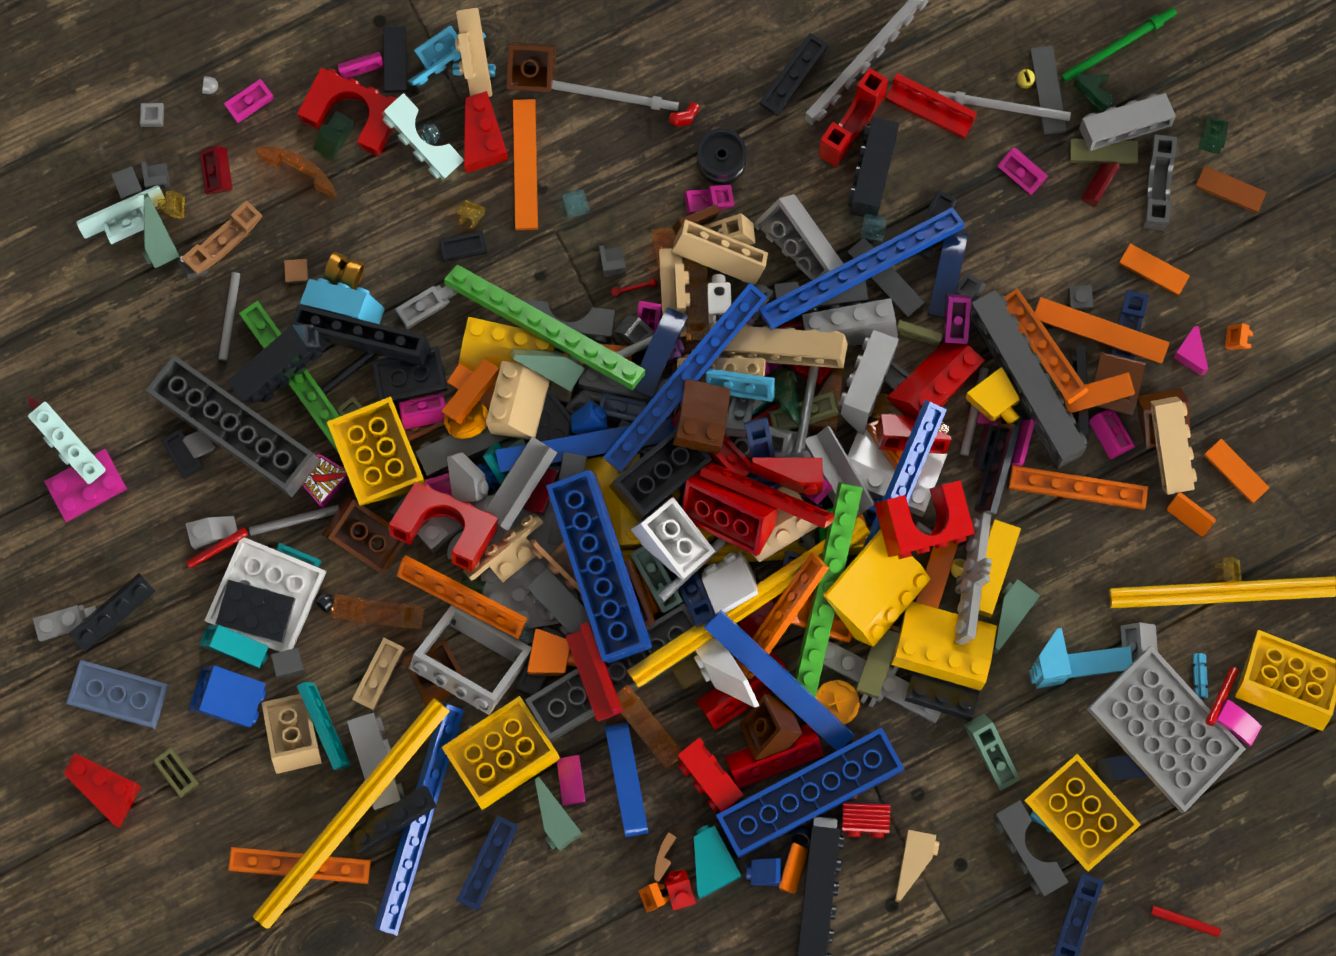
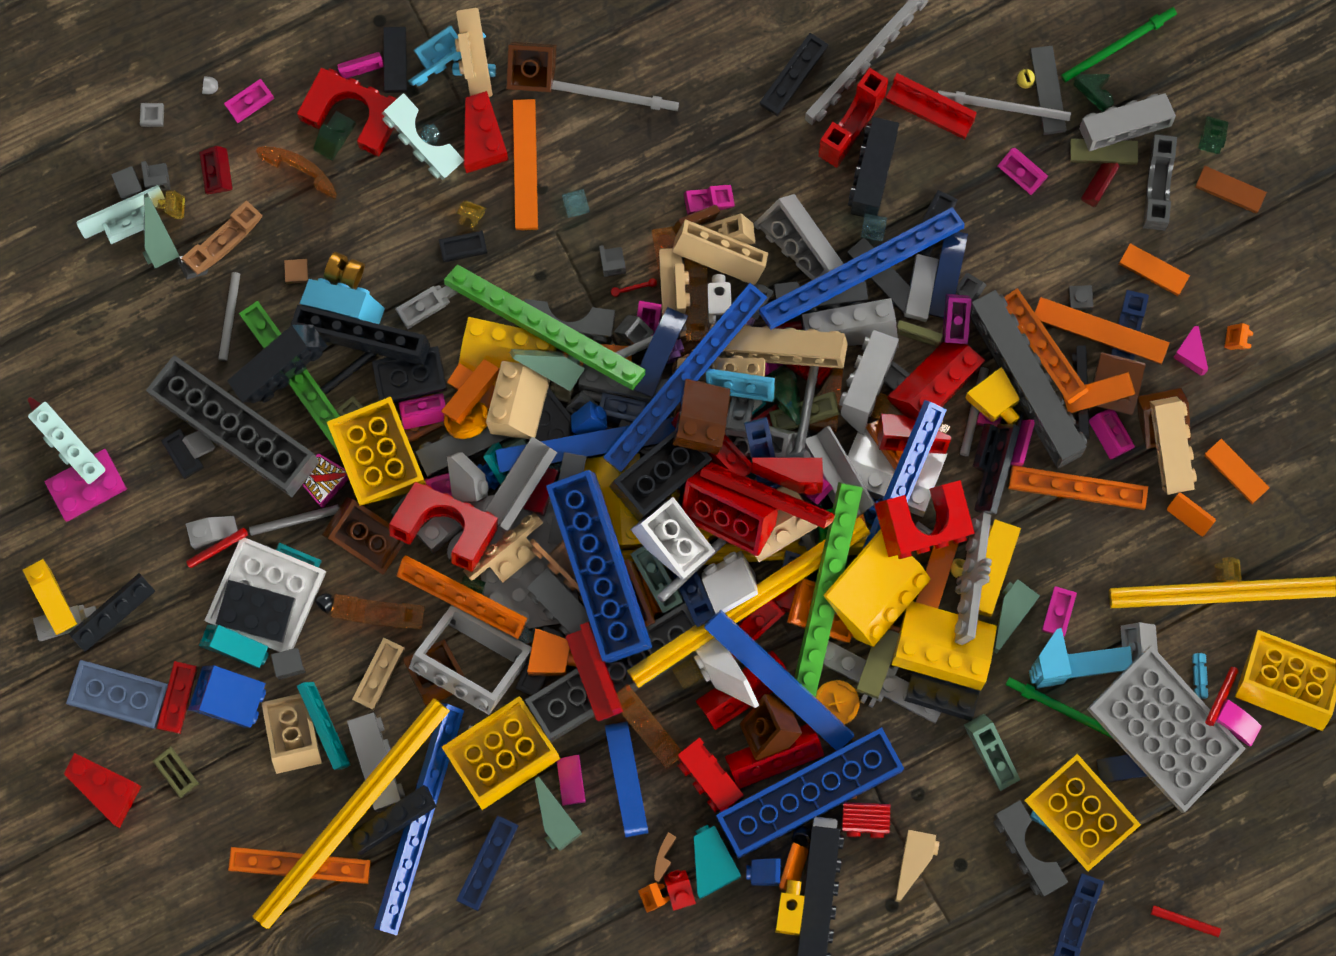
red arm [669,102,700,127] -> none
black wheel [697,128,746,185] -> none
orange plate [736,553,829,680] -> none
none -> yellow slope [23,559,77,635]
none -> red tile [157,661,198,734]
none -> yellow torso [775,880,805,936]
none -> light grey tile [904,254,939,322]
none -> green bar [1005,677,1113,739]
none -> dark pink plate [1042,586,1077,637]

